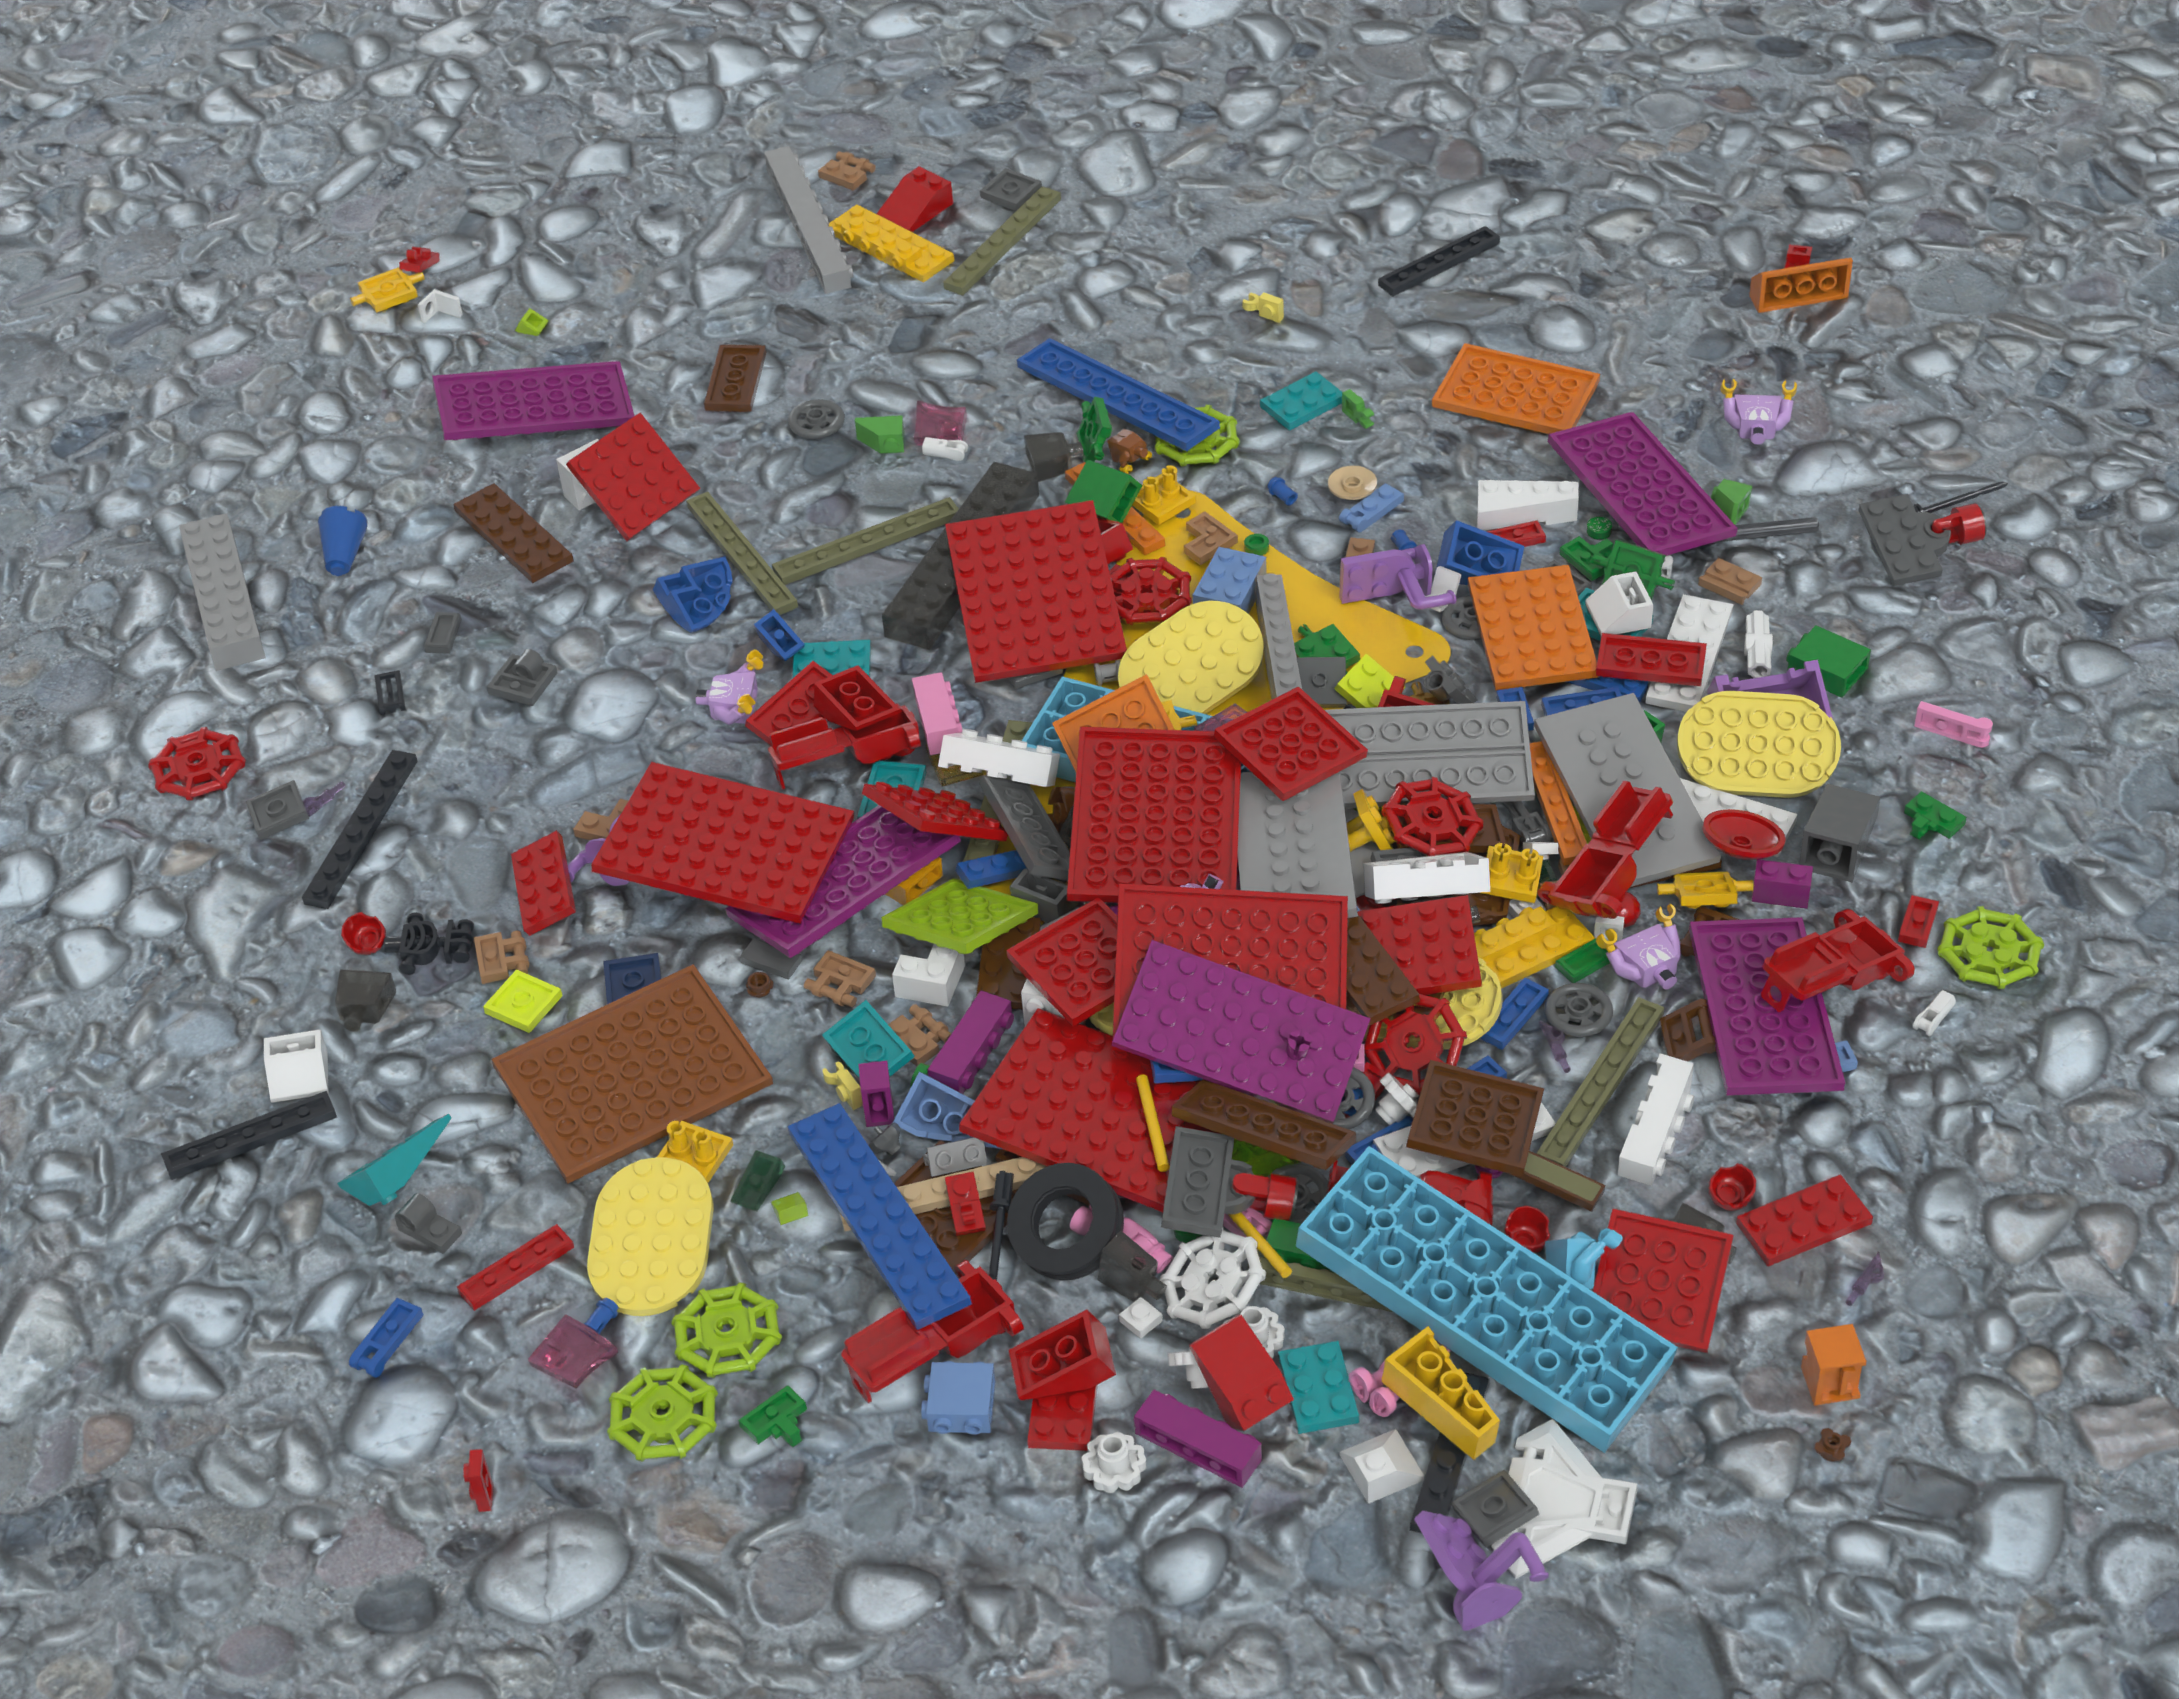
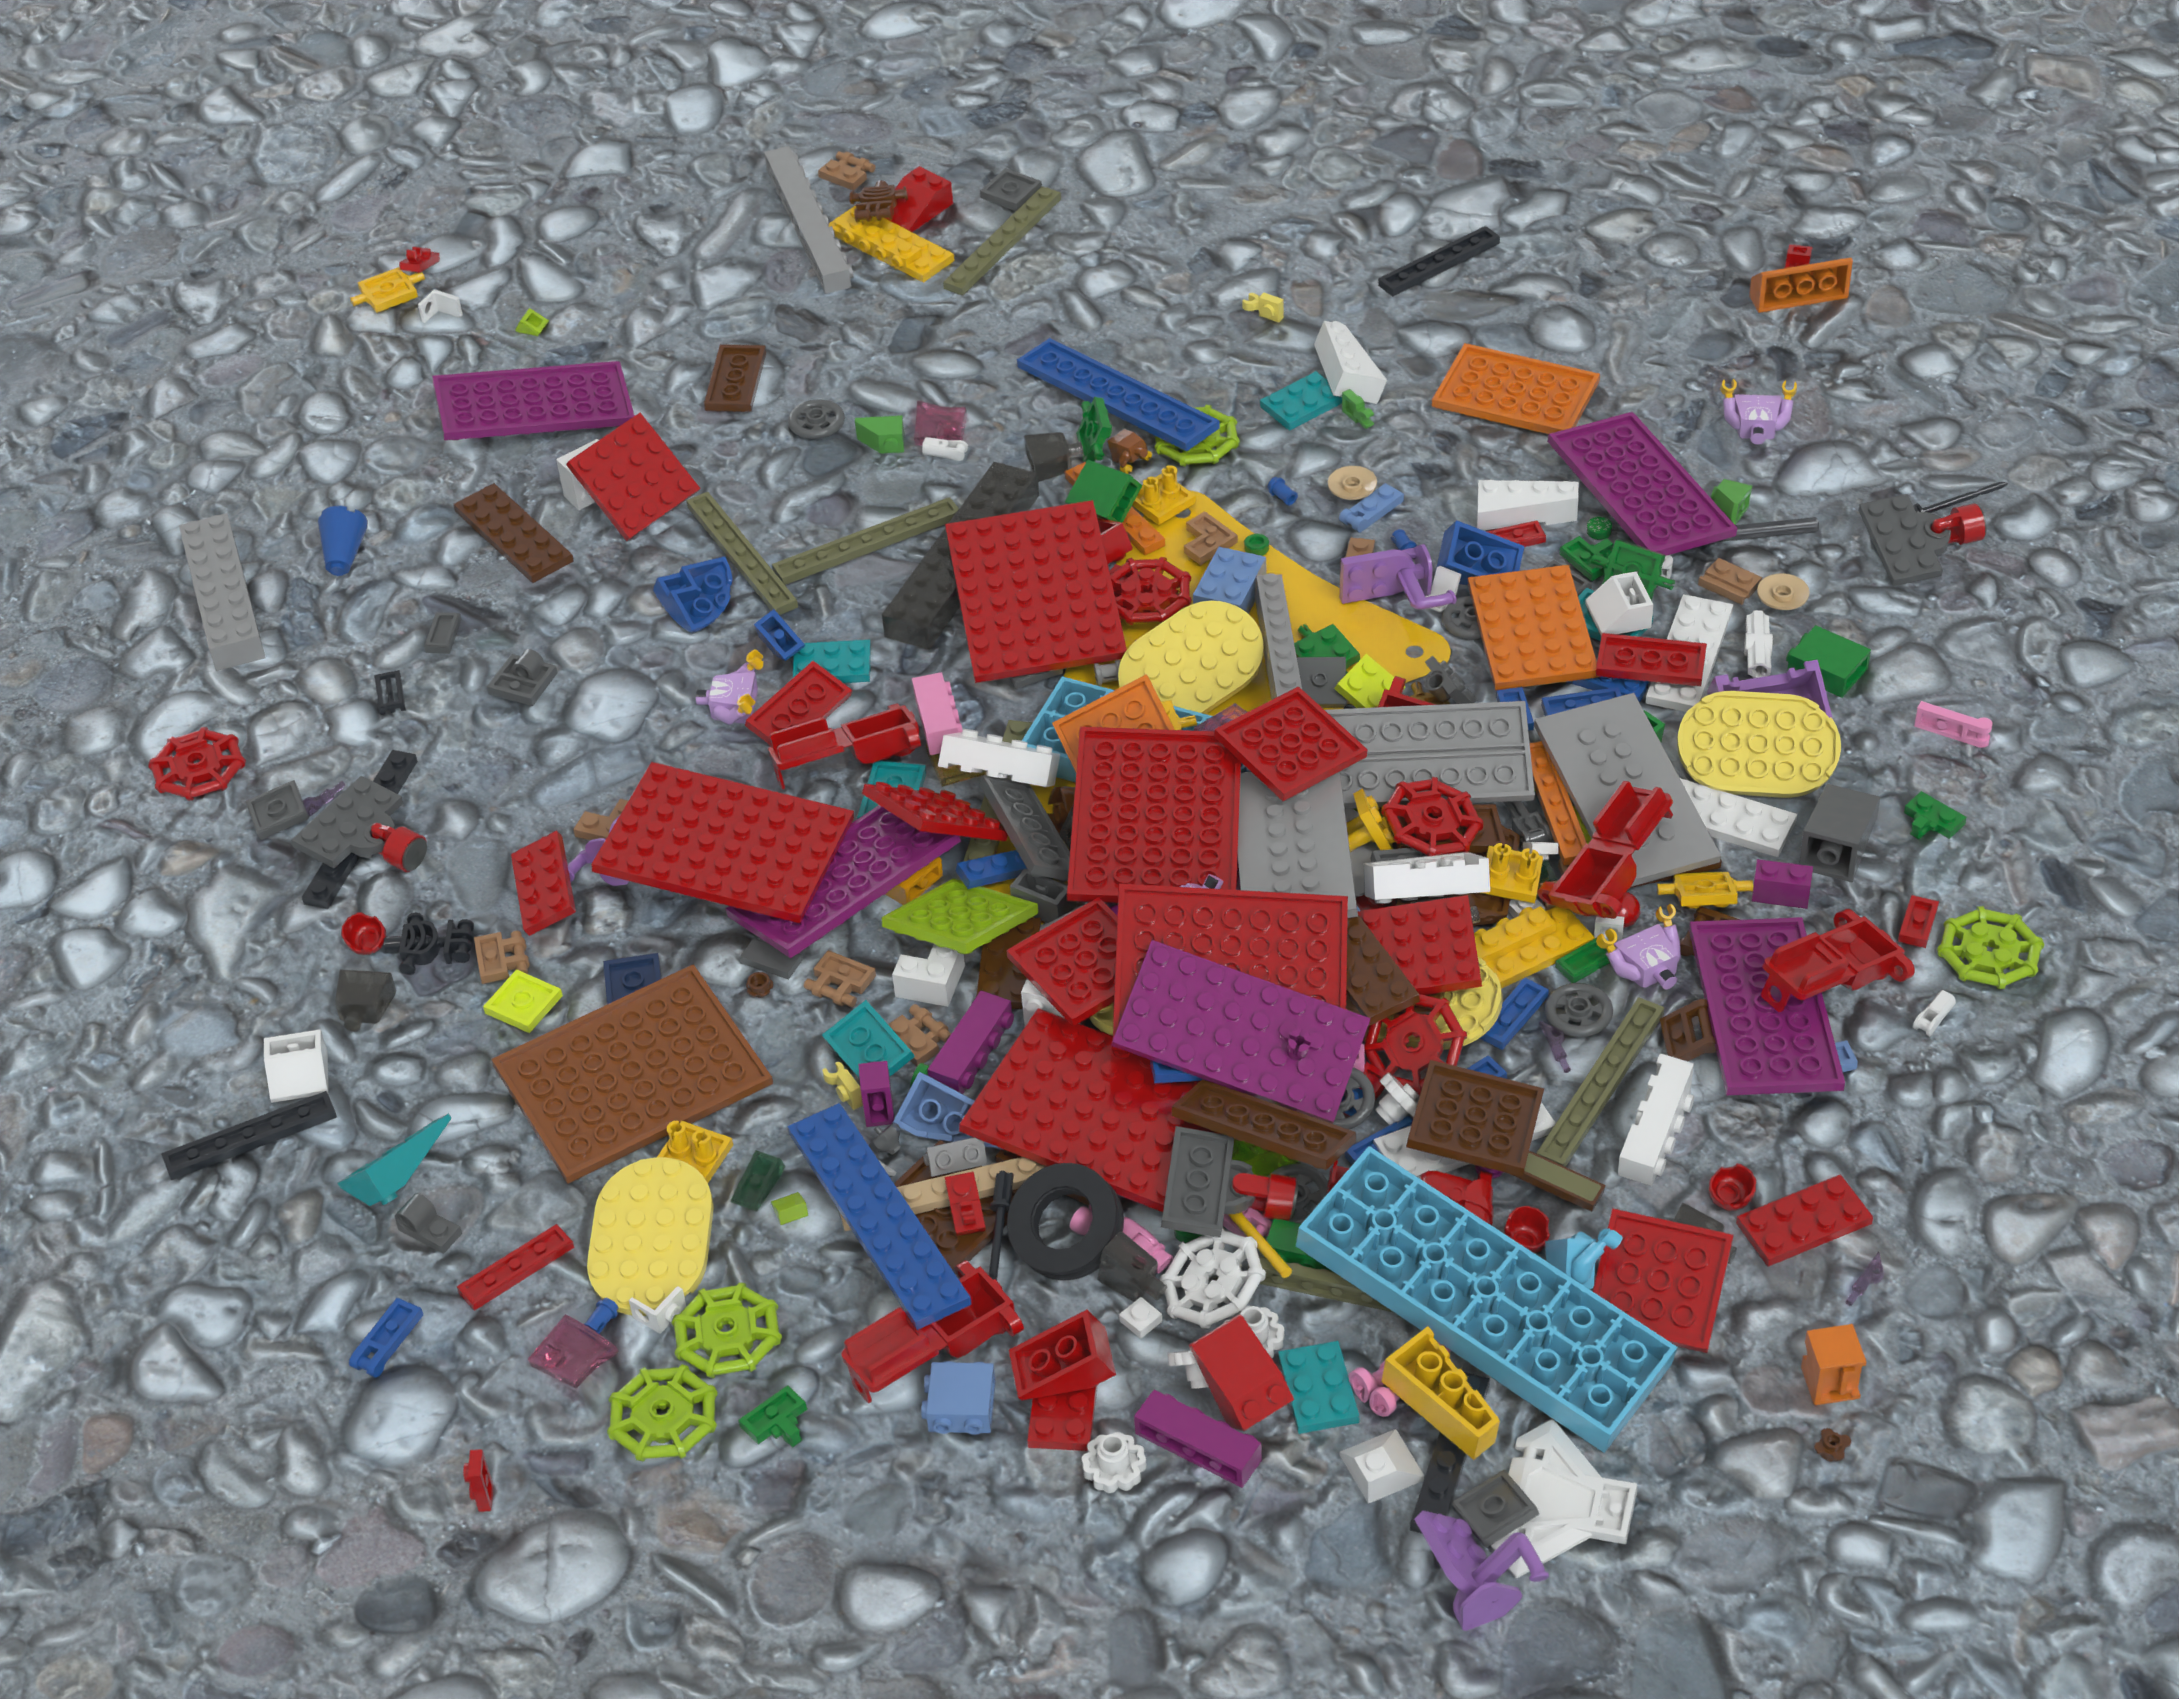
red slope [814,665,900,731] -> none
yellow bar [1136,1075,1170,1172] -> none
red dish [1702,809,1786,860] -> none
none -> dark grey plate [291,776,427,872]
none -> white bracket [629,1286,686,1334]
none -> reddish brown piece [849,180,908,222]
none -> white wedge [1314,321,1387,404]
none -> tan dish [1757,573,1809,610]

